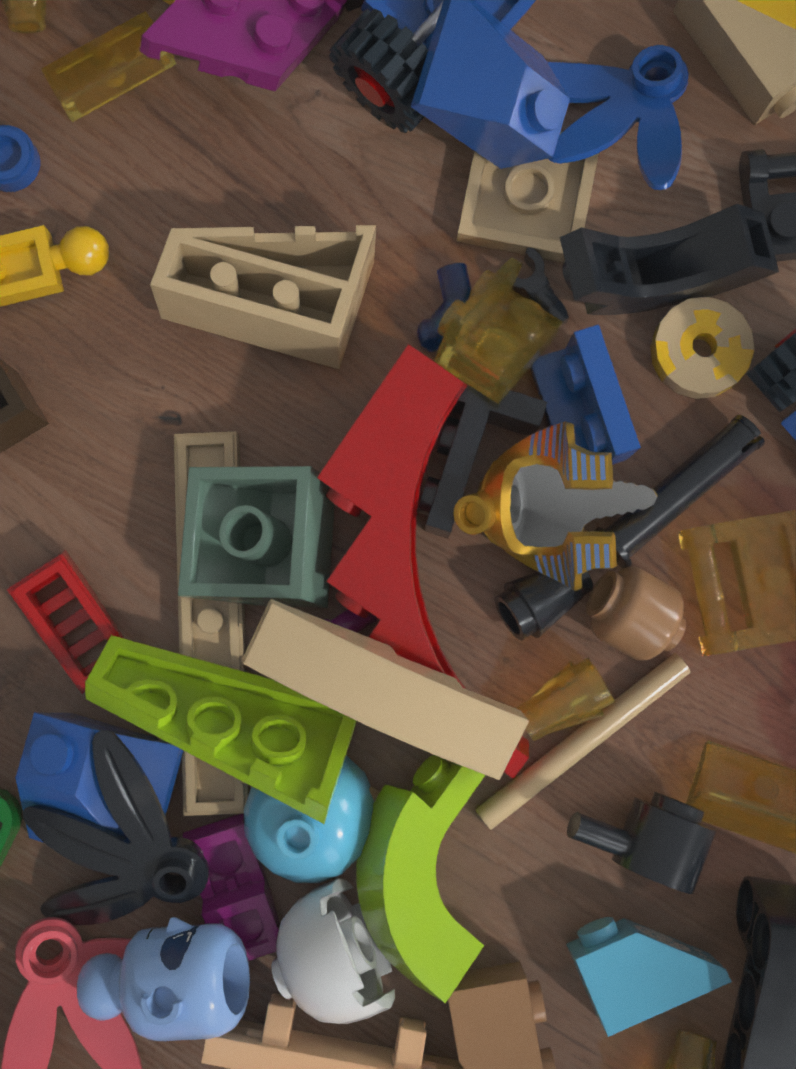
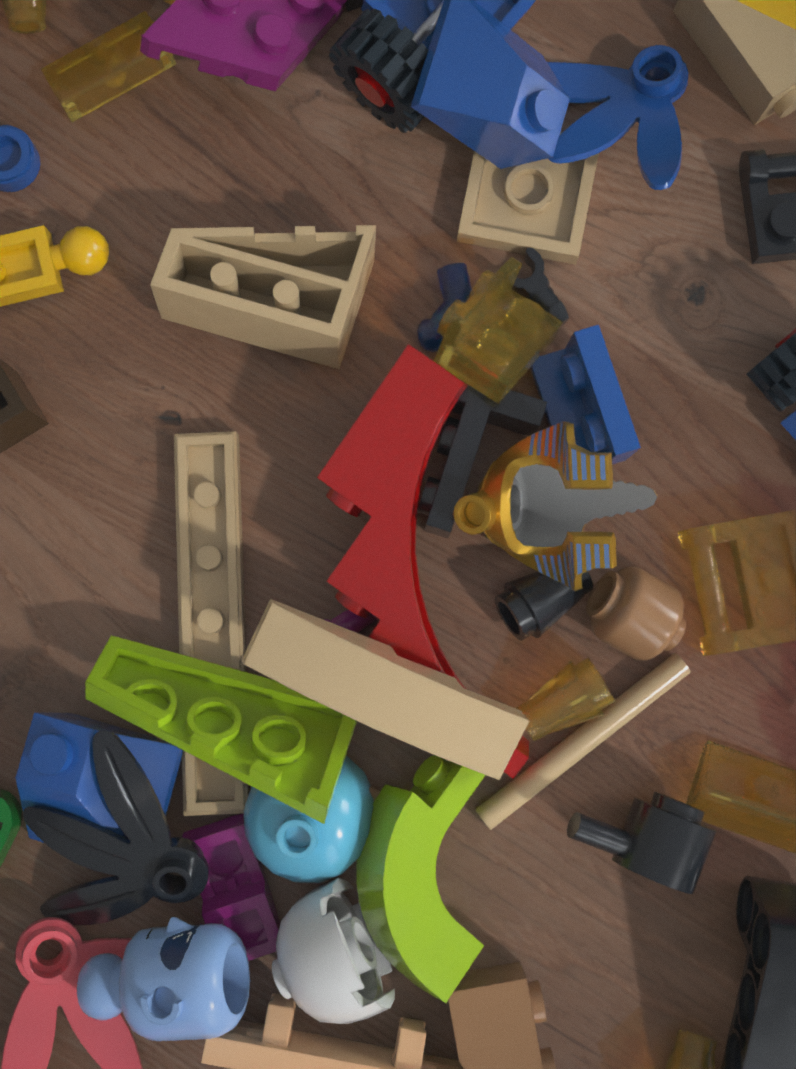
red slope [7,550,125,694] -> none
sand green slope [178,466,335,608] -> none
black arch [559,204,779,315] -> none
medium azure slope [566,917,732,1037] -> none
black pin [594,414,765,568] -> none
tan piece [650,297,755,399] -> none

